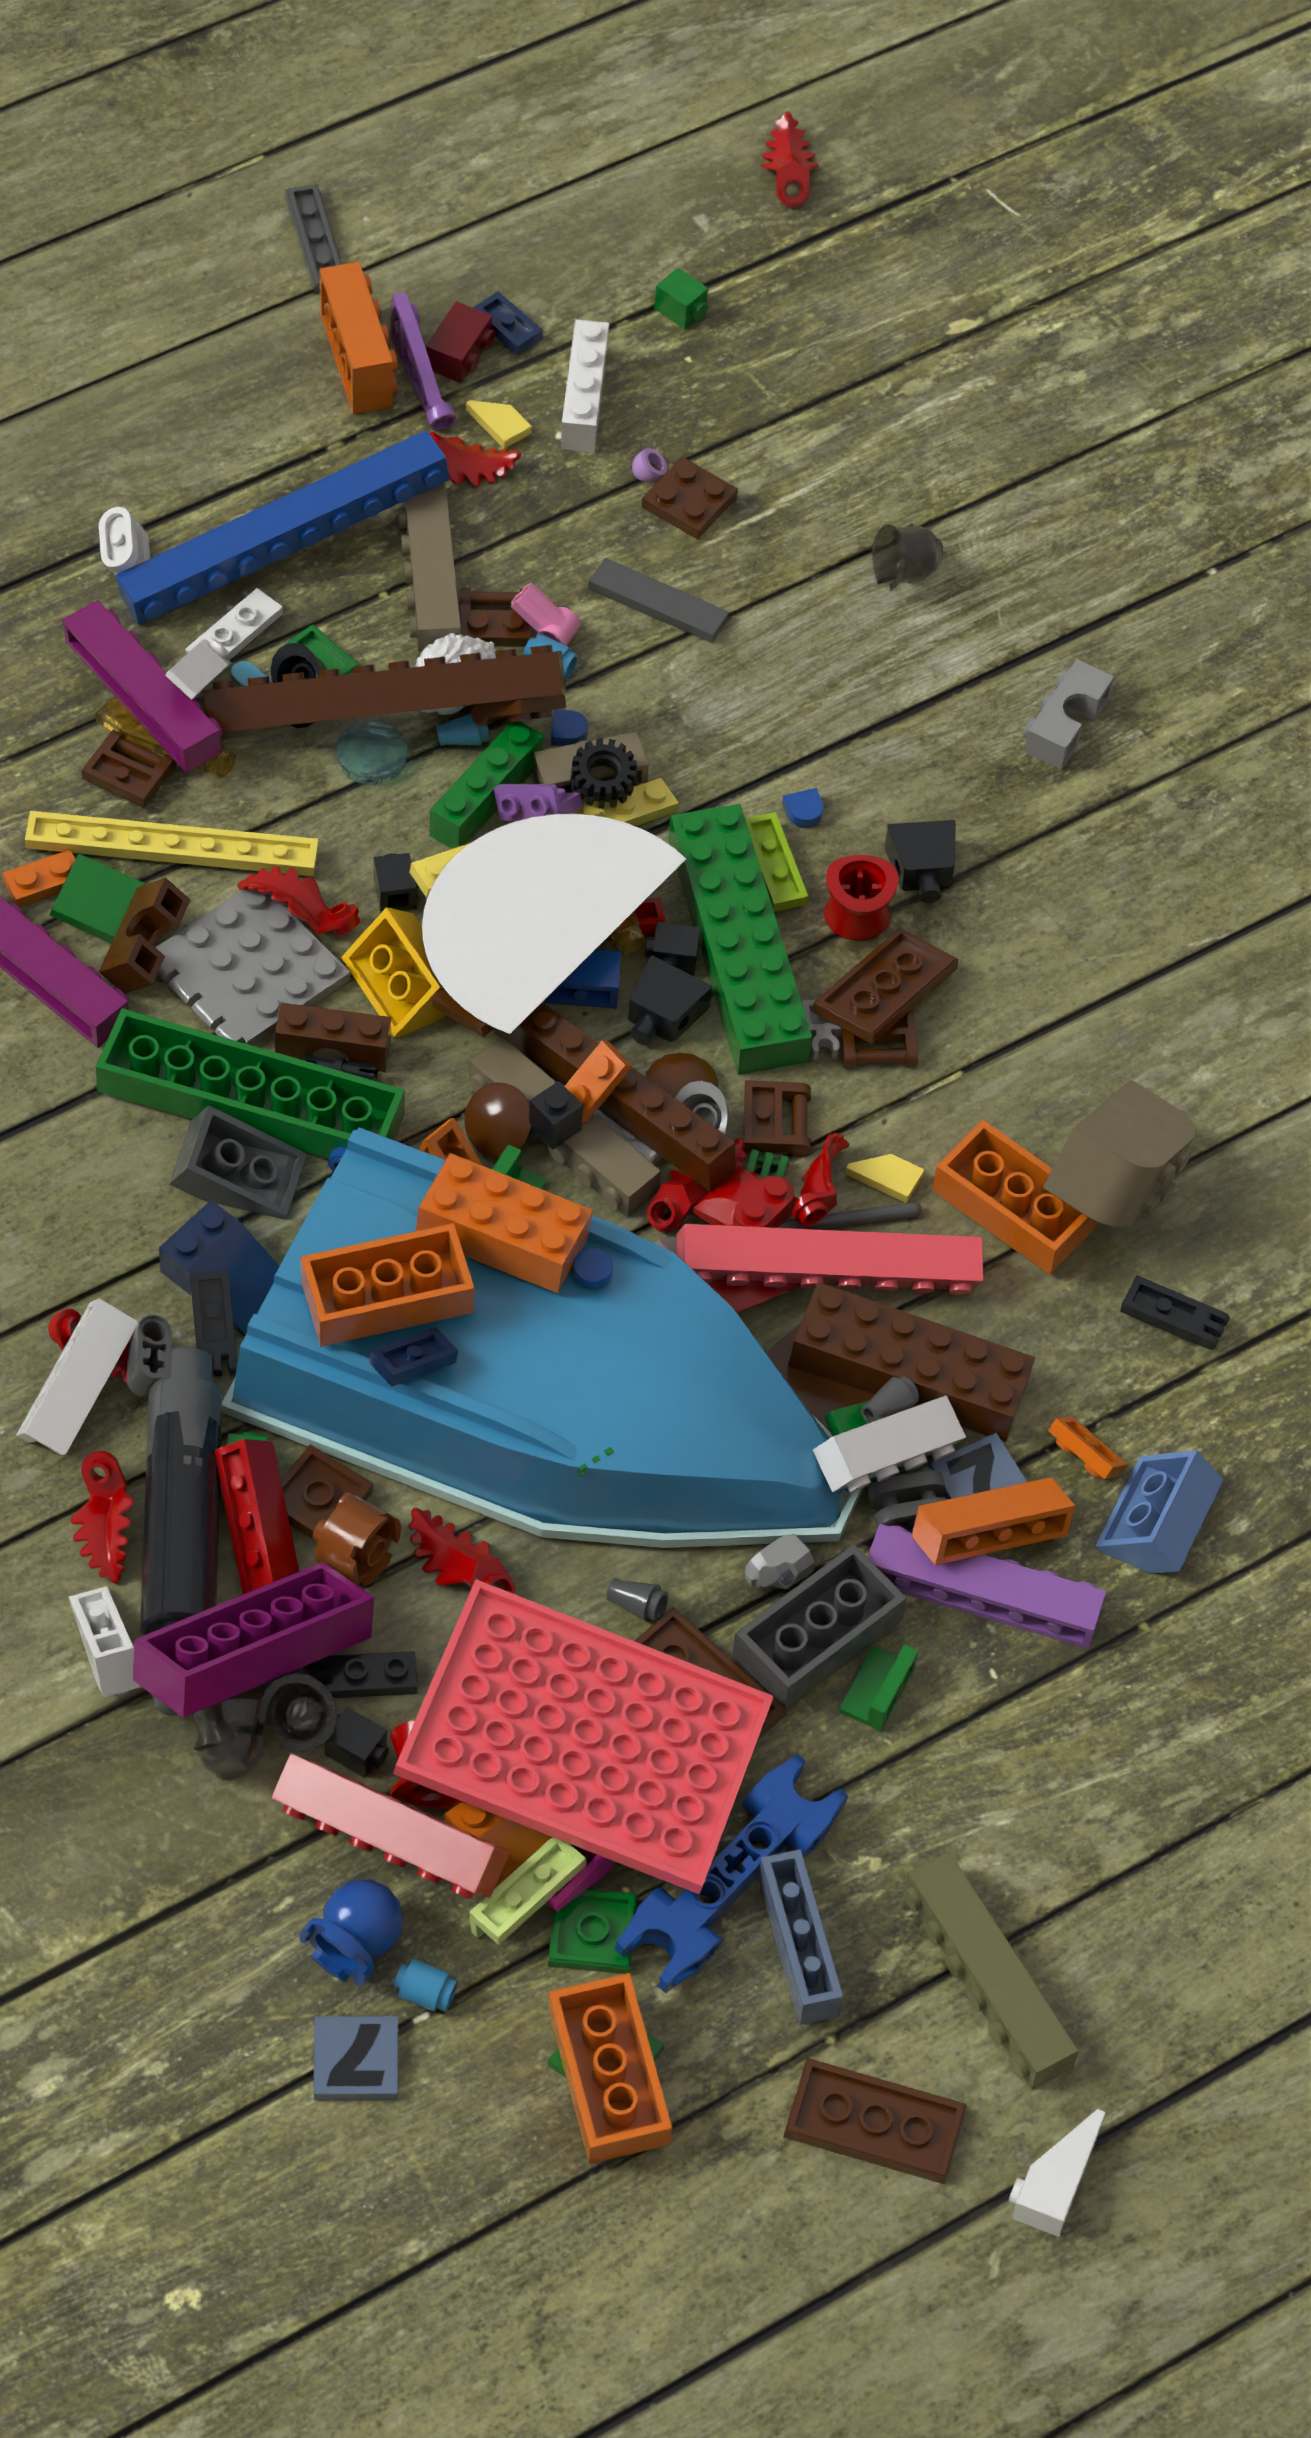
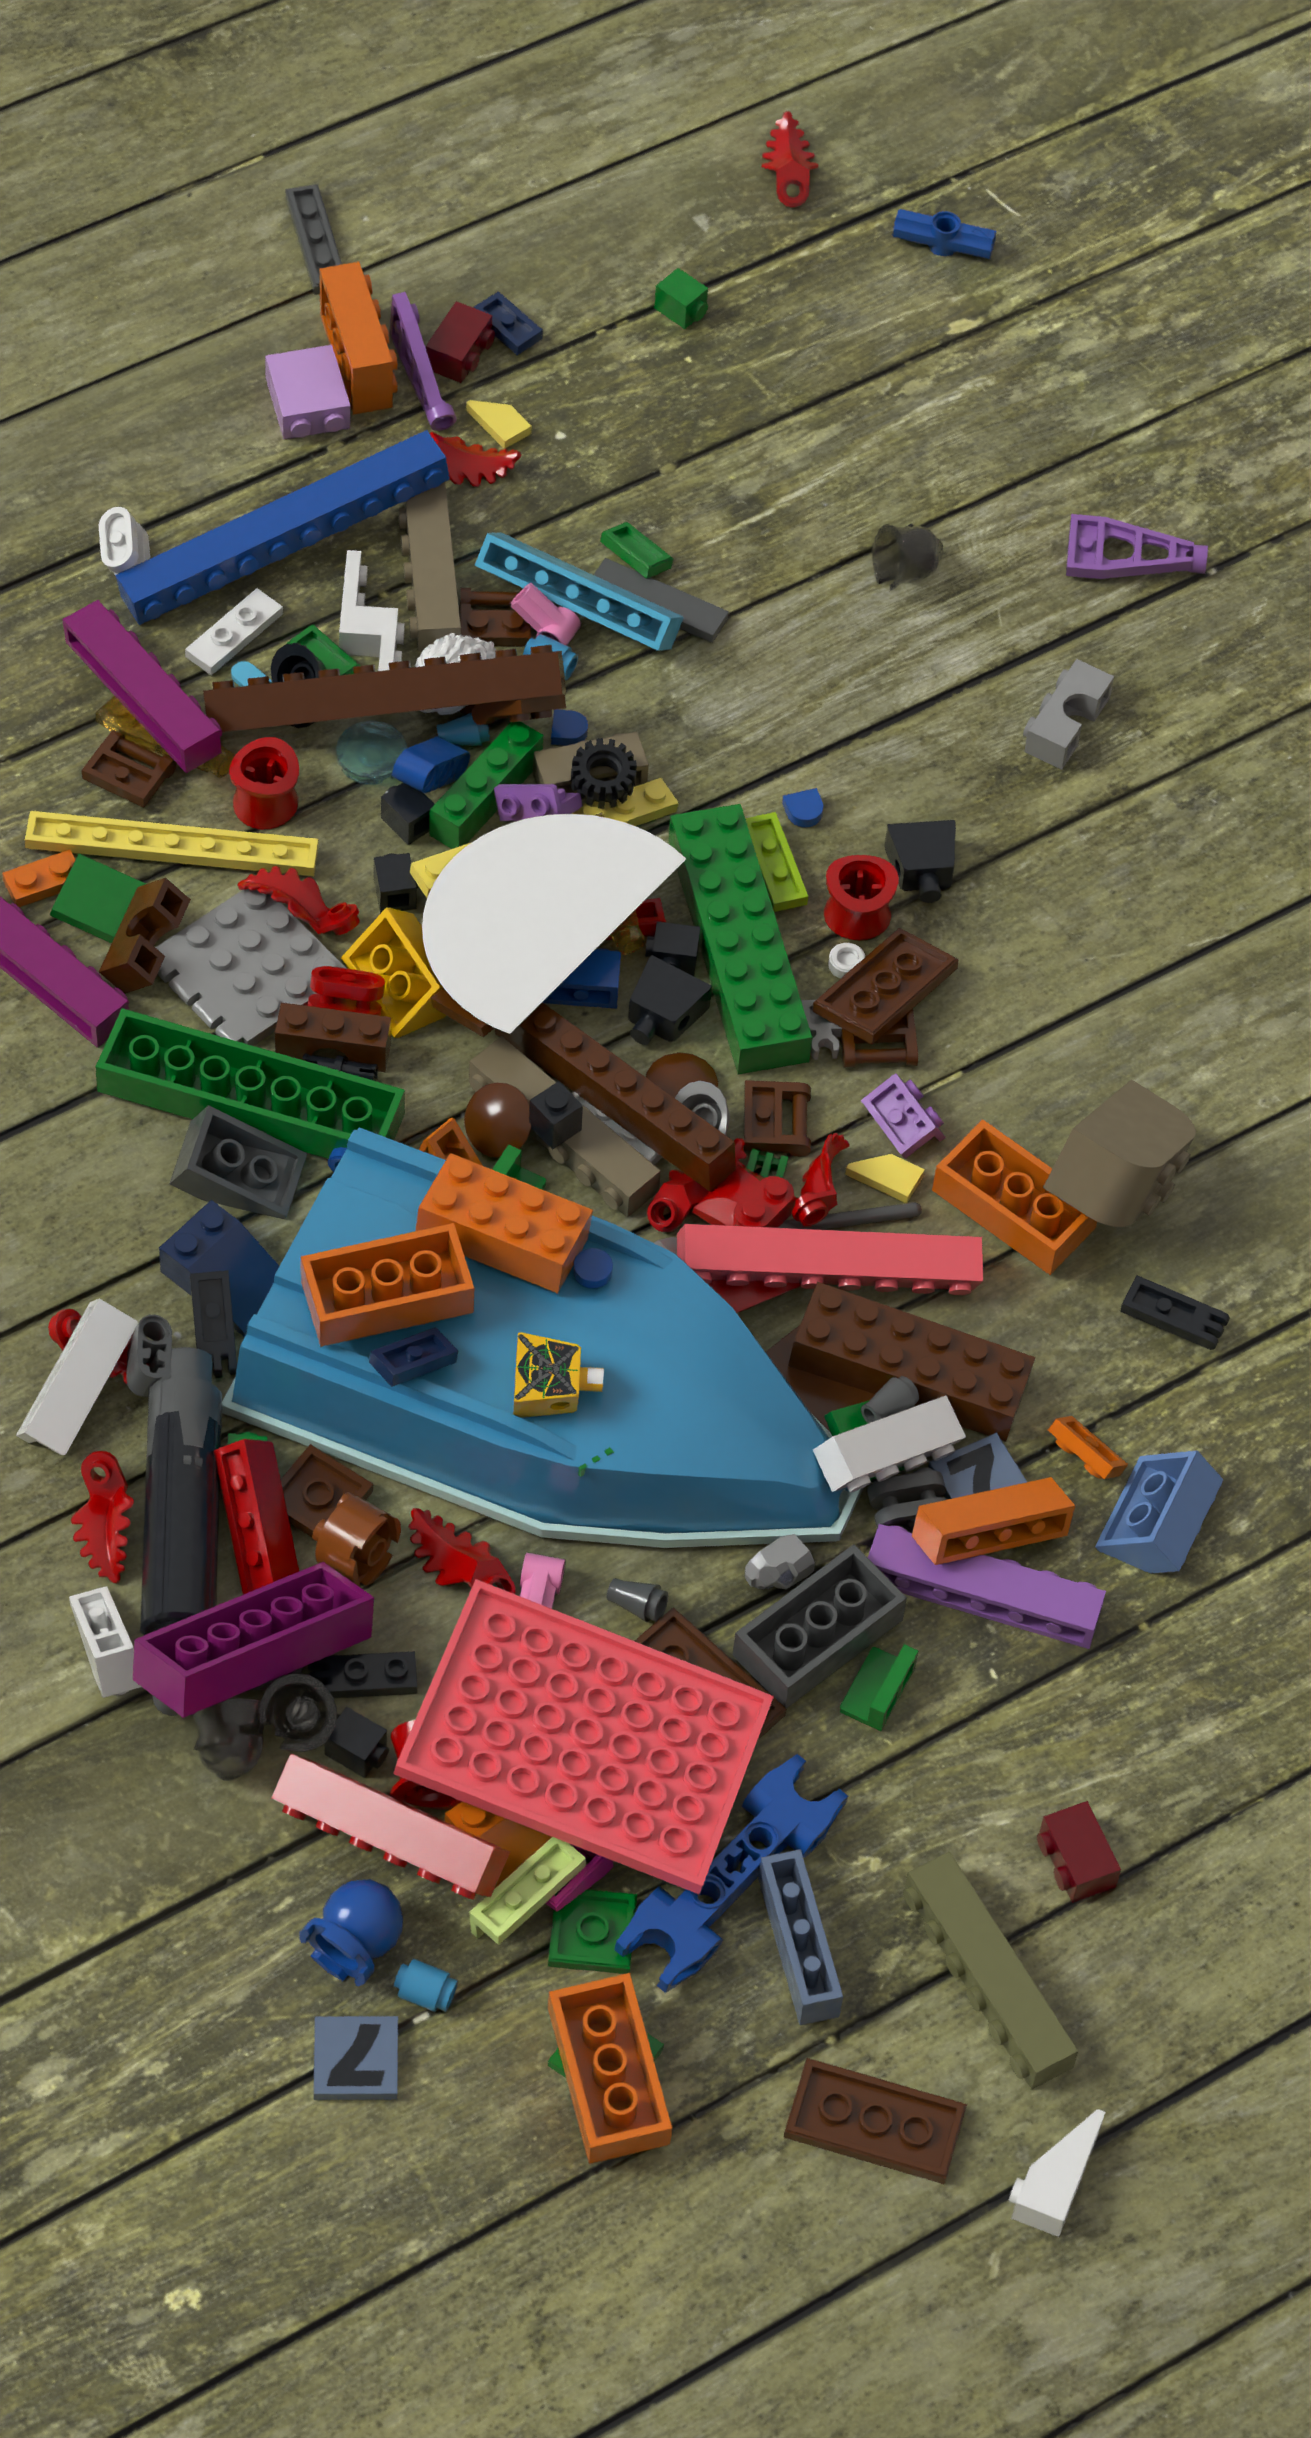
white slope [165,639,232,700] -> none
white brick [561,319,609,453] -> none
orange plate [565,1040,633,1123] -> none
lavender piece [632,448,668,482] -> none
reddish brown plate [641,457,738,540] -> none
none -> red hat [229,737,299,830]
none -> lavender brick [265,345,350,439]
none -> red brick [308,966,385,1016]
none -> white bracket [339,550,405,671]
none -> black brick [381,783,435,845]
none -> blue beam [392,736,470,793]
none -> medium azure brick [474,533,684,651]
none -> torso [513,1332,604,1418]
none -> bright pink piece [520,1553,565,1609]
none -> green tile [600,522,673,579]
none -> white tile [828,943,866,979]
none -> medium lavender bracket [861,1073,946,1159]
none -> blue piece [892,209,997,259]
none -> dark red brick [1037,1801,1121,1903]
none -> medium lavender plate [1066,514,1208,579]

